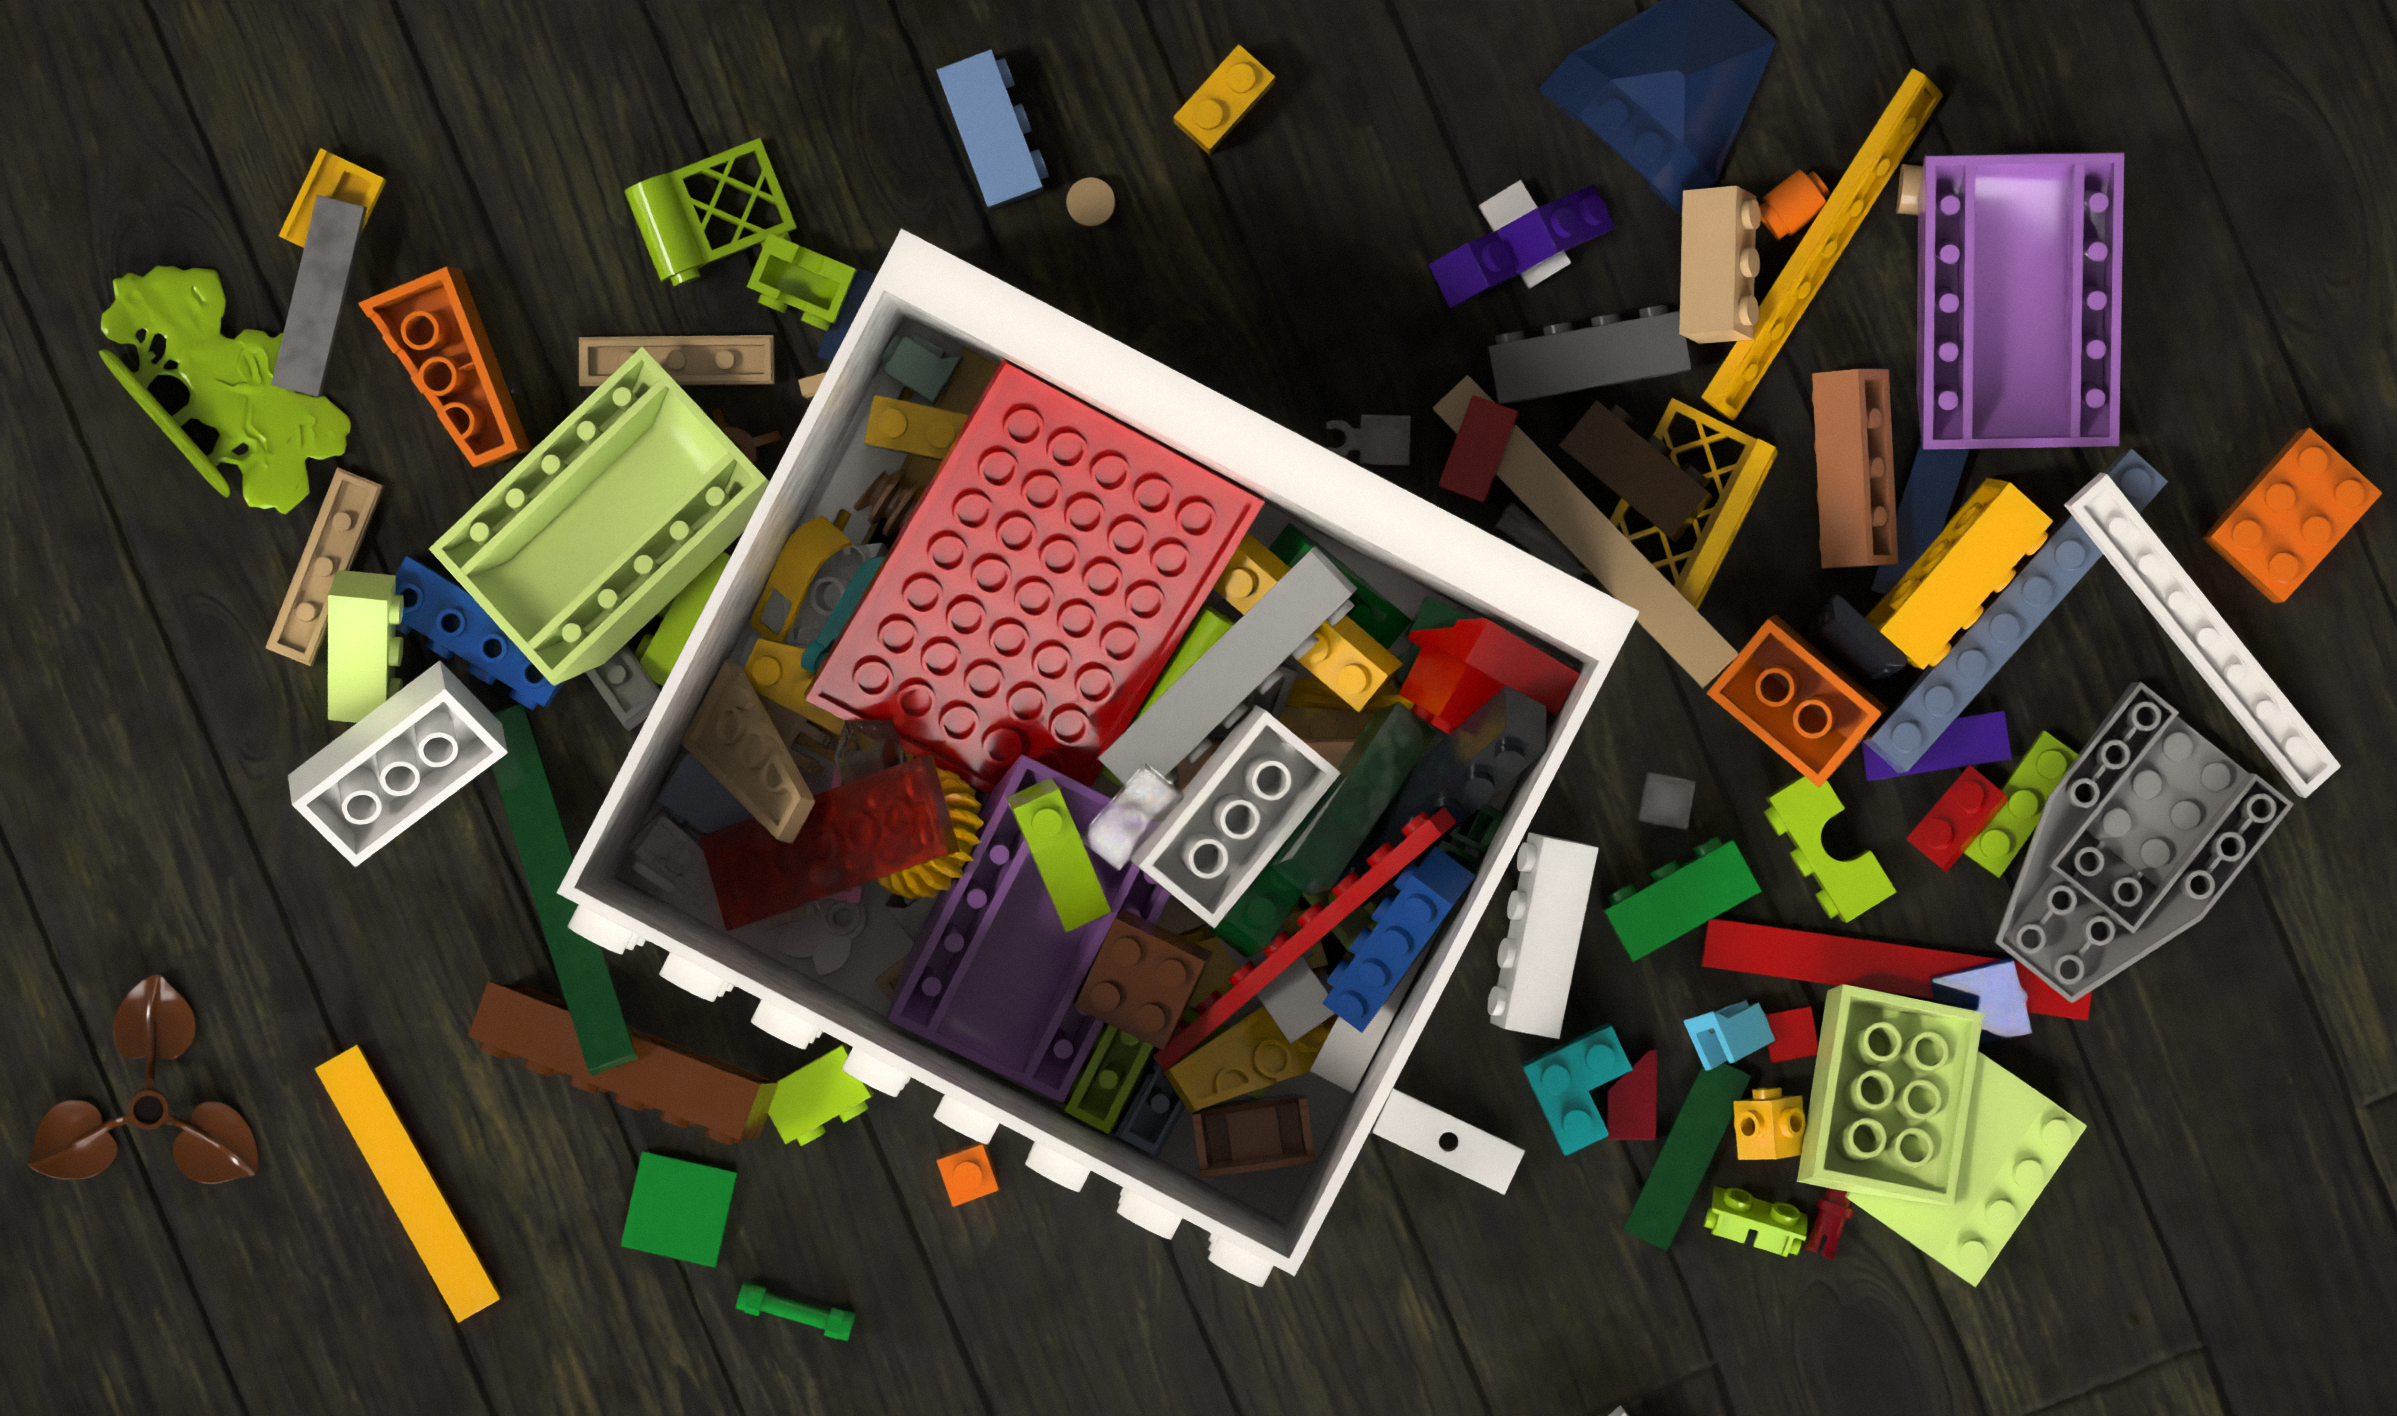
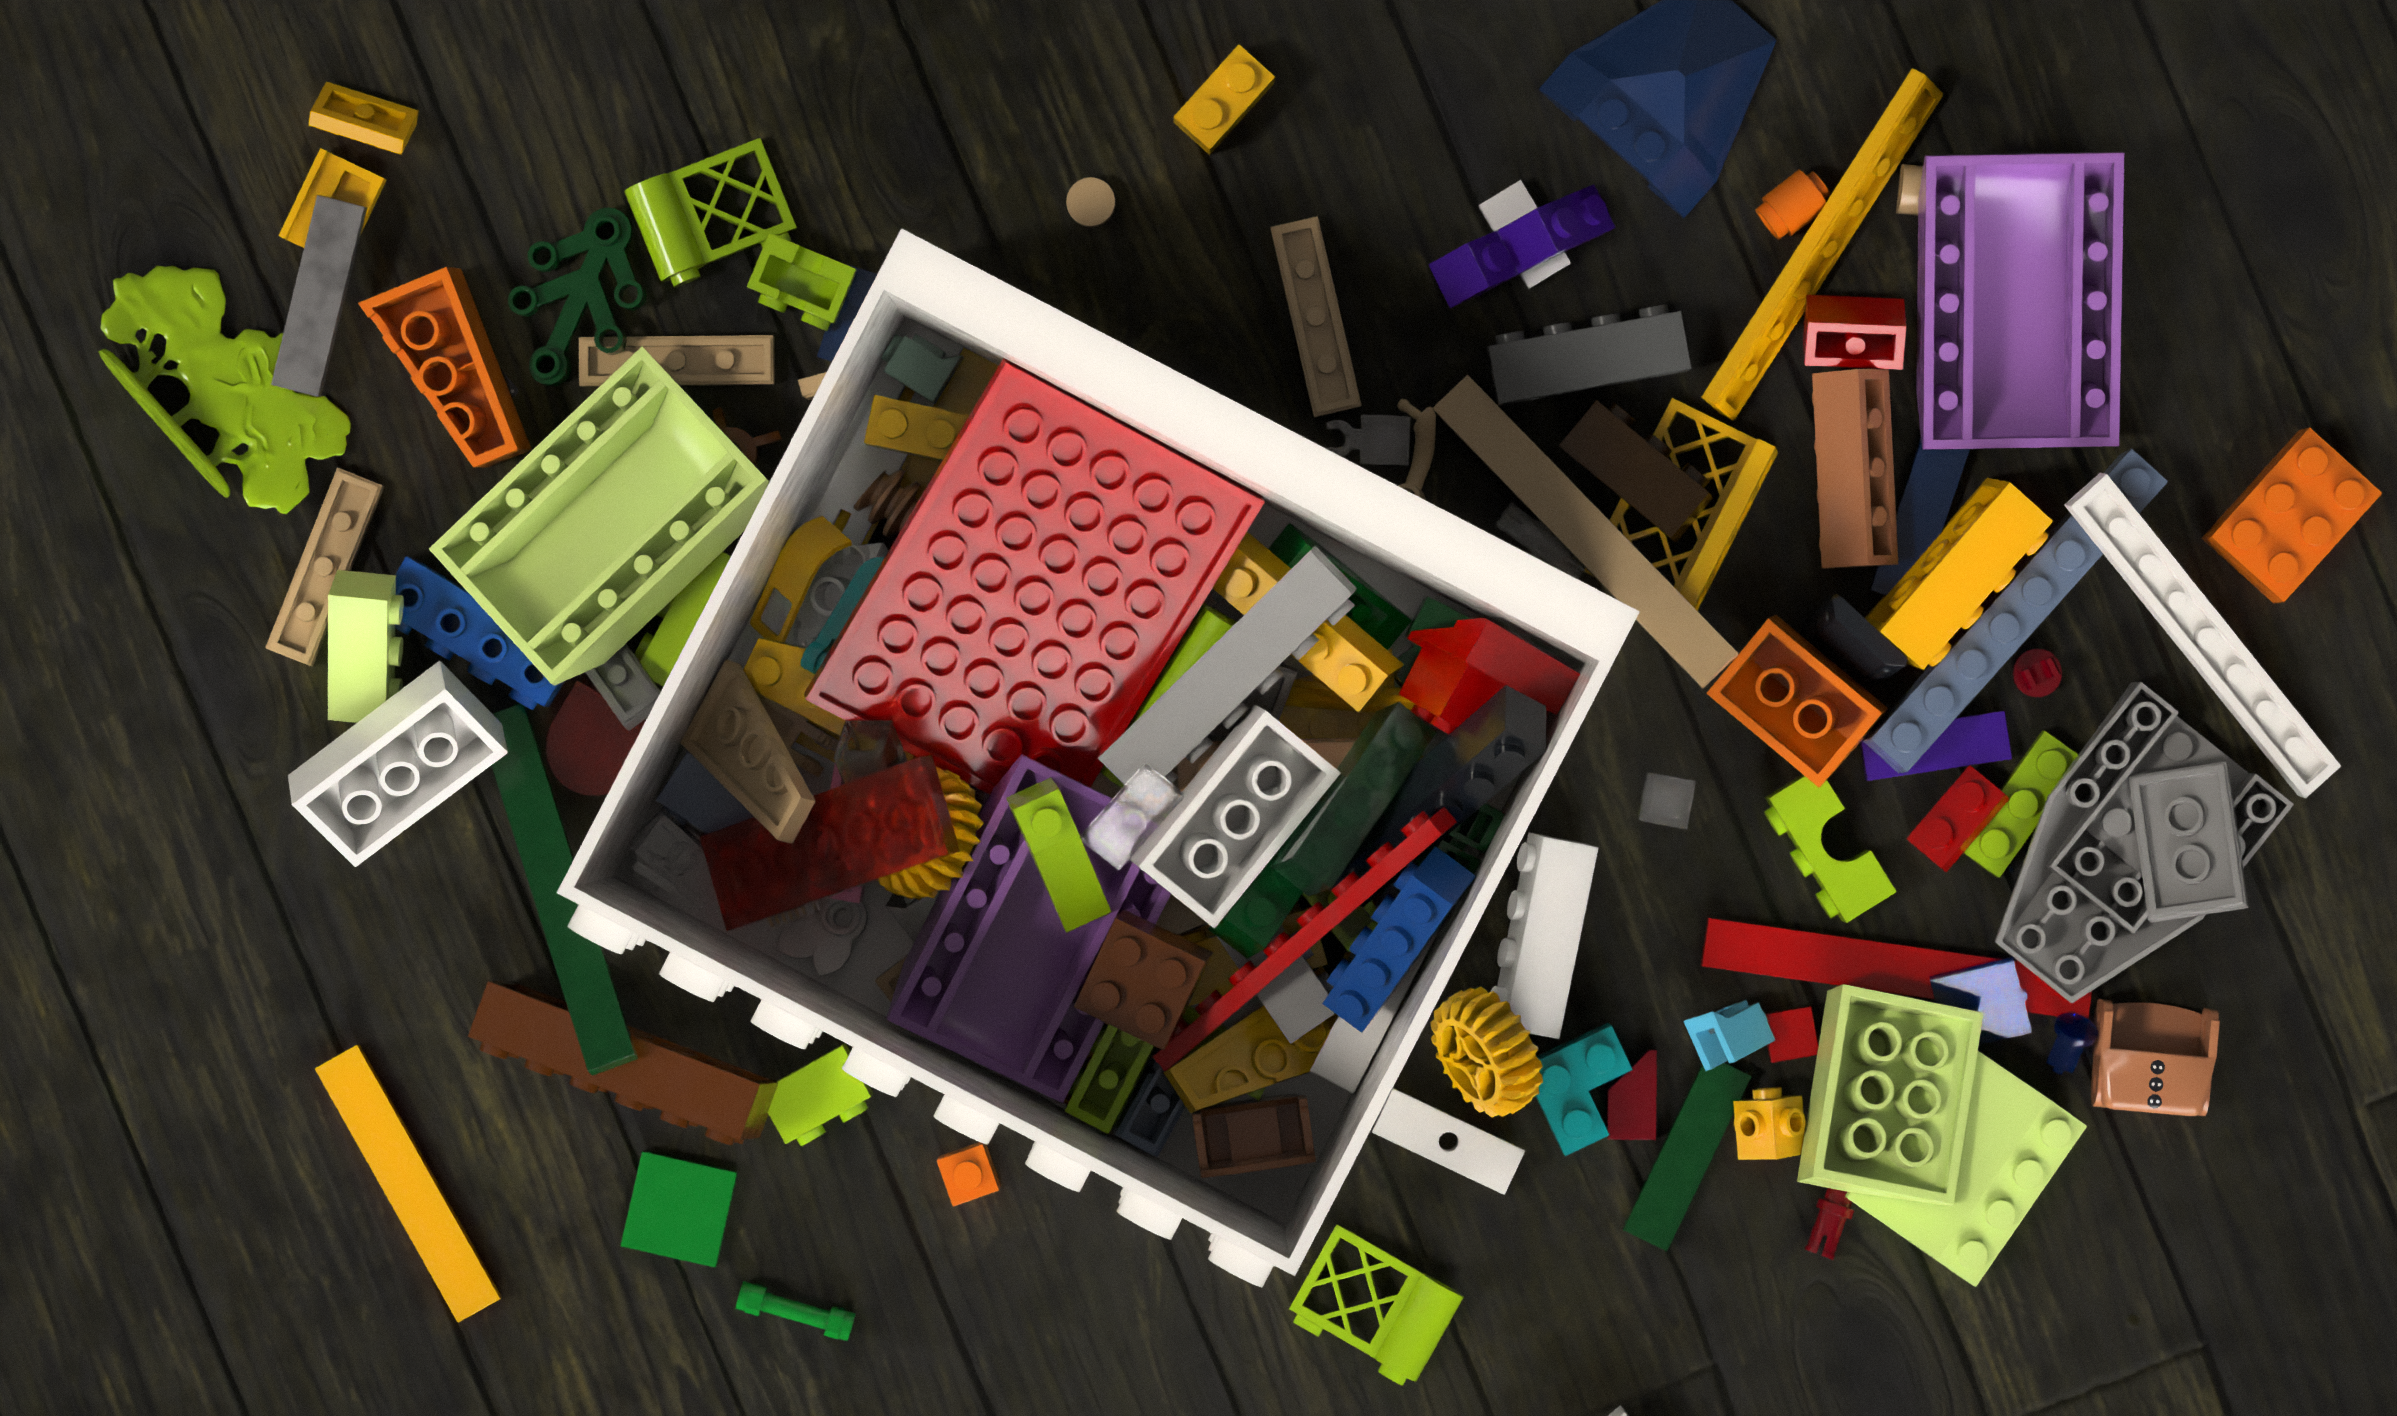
reddish brown plant [28,974,258,1184] -> none
light blue brick [937,50,1049,211] -> none
red tile [1438,395,1520,504] -> none
green brick [1602,836,1761,962] -> none
tan brick [1679,186,1761,344] -> none
lime hinge [1703,1186,1808,1257] -> none
none -> yellow plate [309,81,419,155]
none -> dark green plant [508,207,647,387]
none -> clear red tile [546,680,646,796]
none -> tan tile [1270,216,1361,417]
none -> lime piece [1289,1224,1464,1385]
none -> tan piece [1397,399,1436,500]
none -> yellow gear [1430,987,1543,1117]
none -> red brick [1803,295,1907,370]
none -> dark red plate [2012,649,2062,697]
none -> clear blue piece [2047,1013,2098,1075]
none -> nougat piece [2091,999,2220,1116]
none -> light grey tile [2128,761,2249,922]

